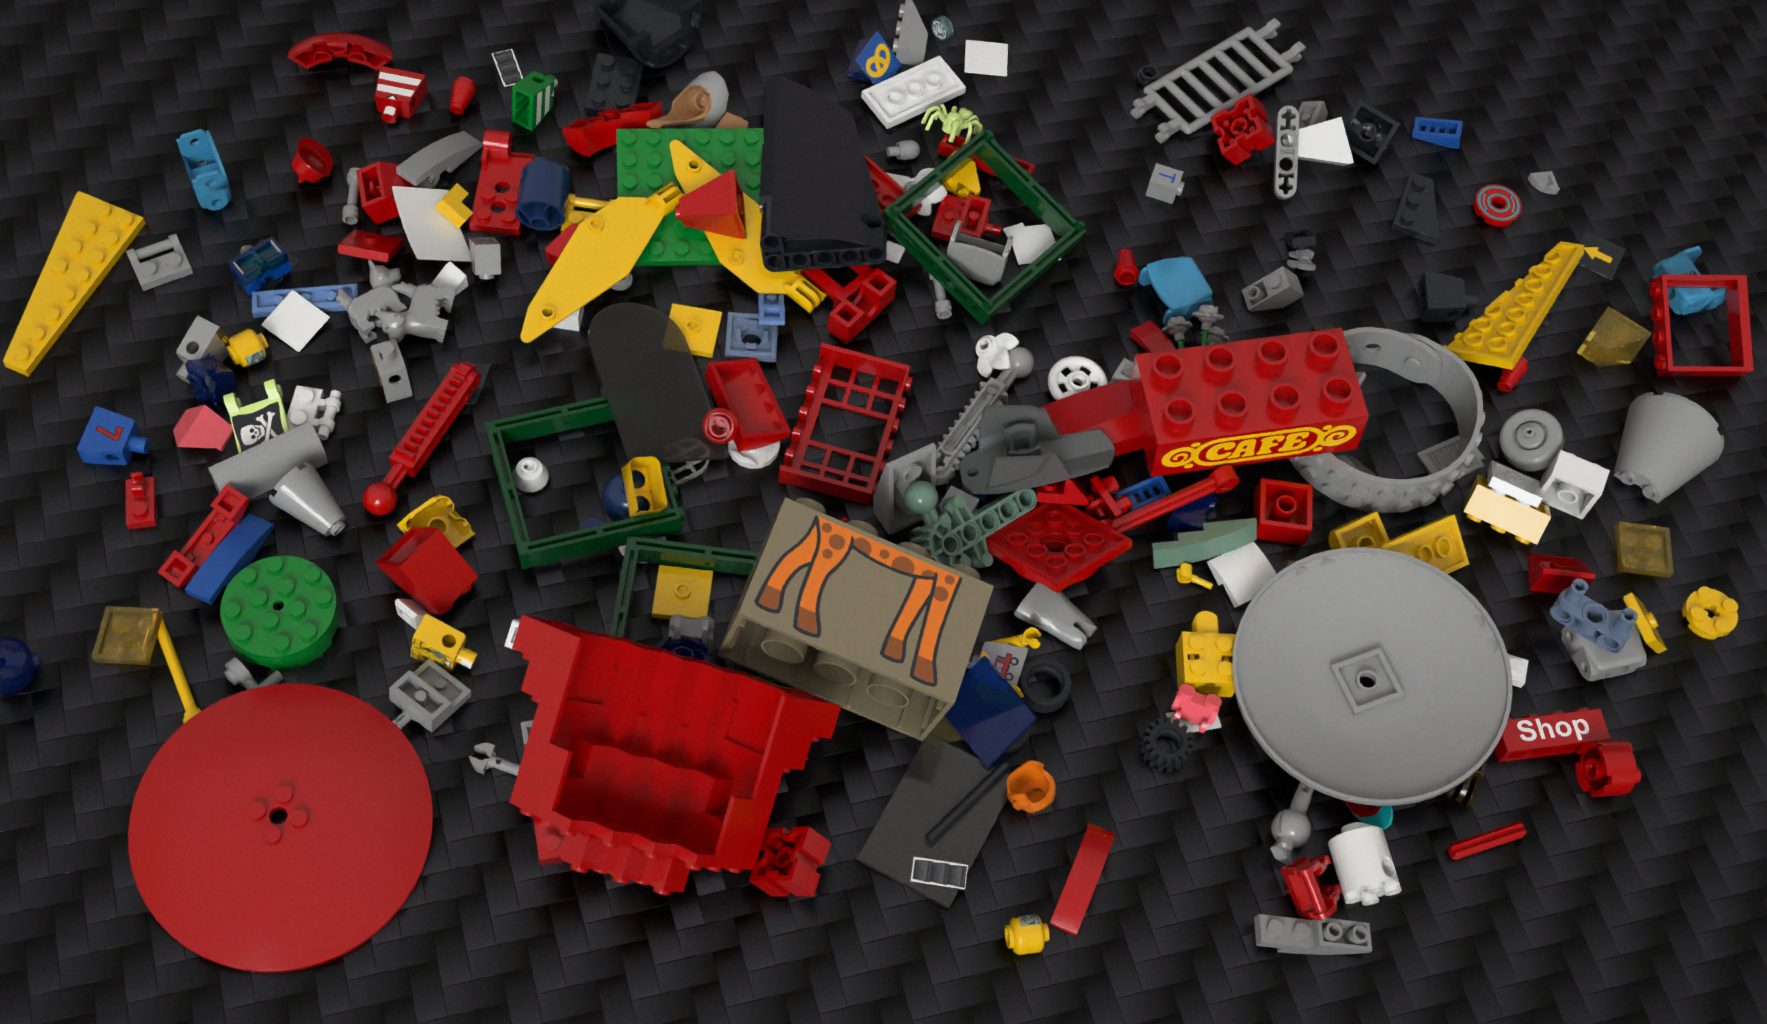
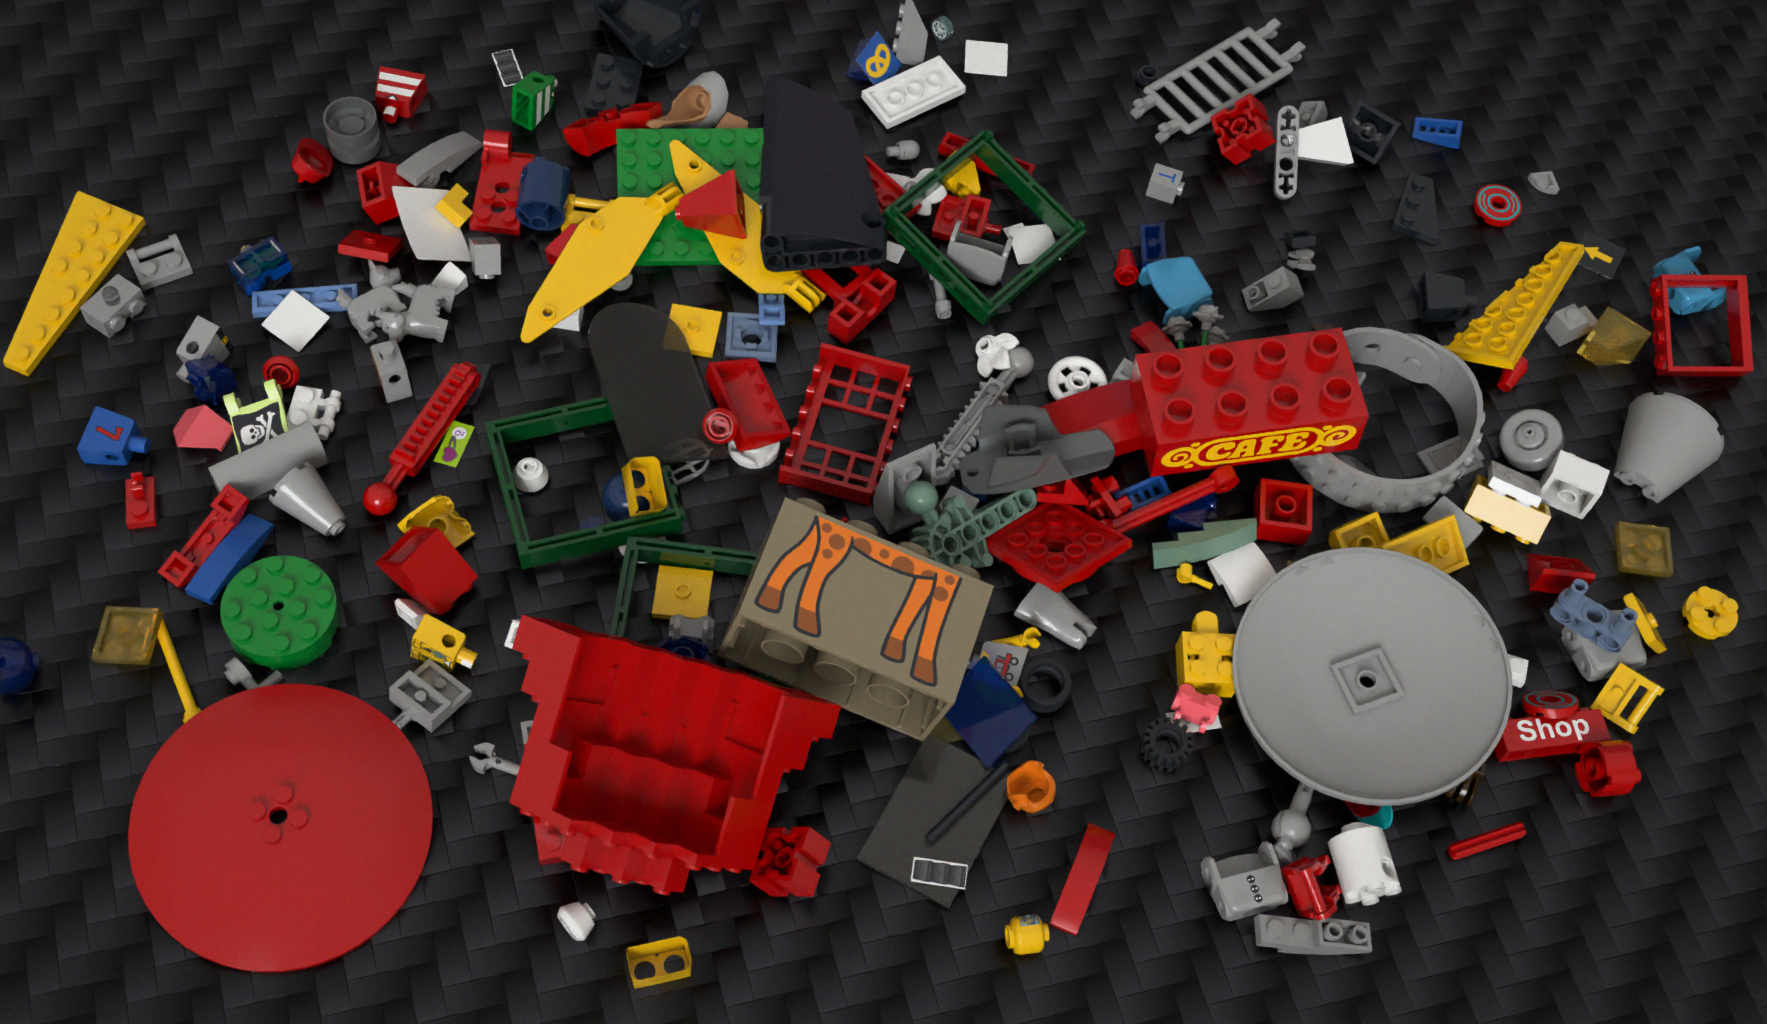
dark azure piece [176,129,232,210] -> none
yellow head [226,329,269,368] -> none
red brick [288,32,392,70] -> none
light grey bar [342,167,360,224] -> none
red cone [449,77,476,115] -> none
yellowish green animal [921,104,983,144] -> none
none -> light grey piece [80,274,147,338]
none -> red cone [263,355,300,389]
none -> dark grey wheel [323,97,382,164]
none -> lime sticker [434,421,475,468]
none -> white cone [557,902,596,941]
none -> yellow piece [625,936,692,989]
none -> clear blue slope [1140,222,1167,268]
none -> light grey piece [1201,841,1288,921]
none -> light grey slope [1422,496,1483,550]
none -> red tile [1522,690,1579,719]
none -> light grey arch [1545,304,1600,347]
none -> yellow plate [1590,662,1665,734]

